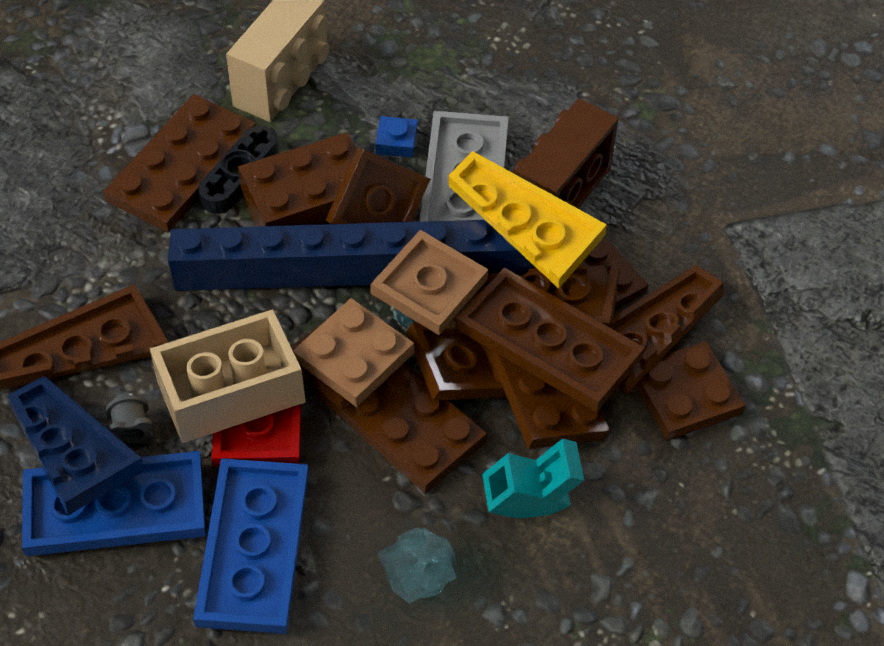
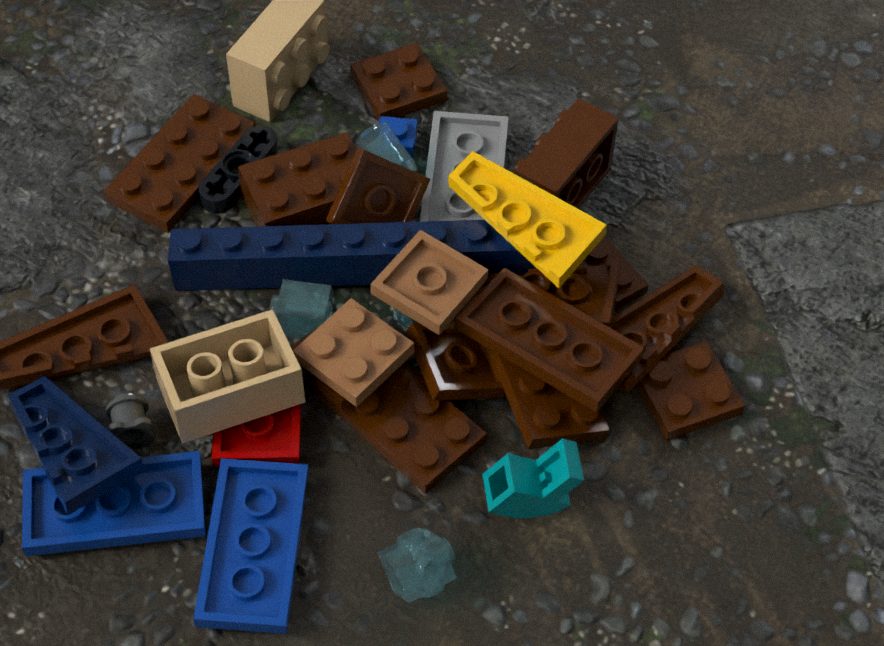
none -> clear light blue brick [270,279,333,339]
none -> reddish brown plate [350,42,447,121]
none -> clear light blue brick [354,121,417,171]

